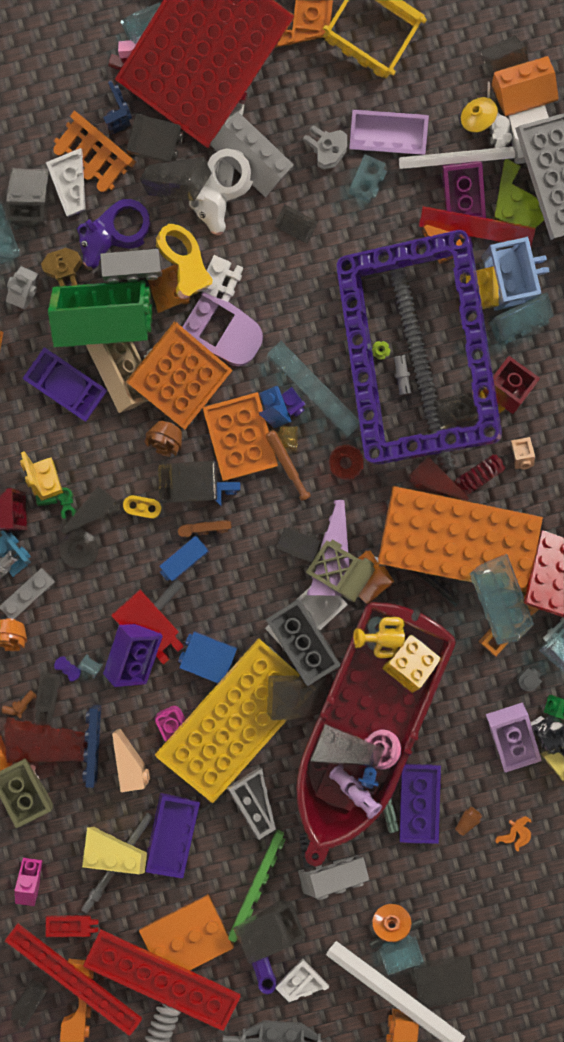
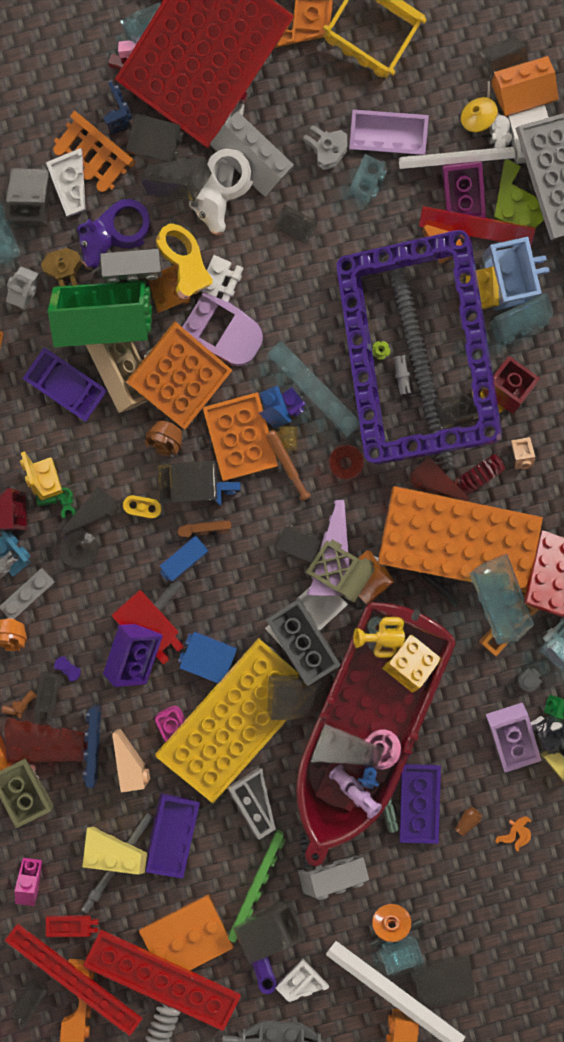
clear light blue bush [78,654,103,679] -> none

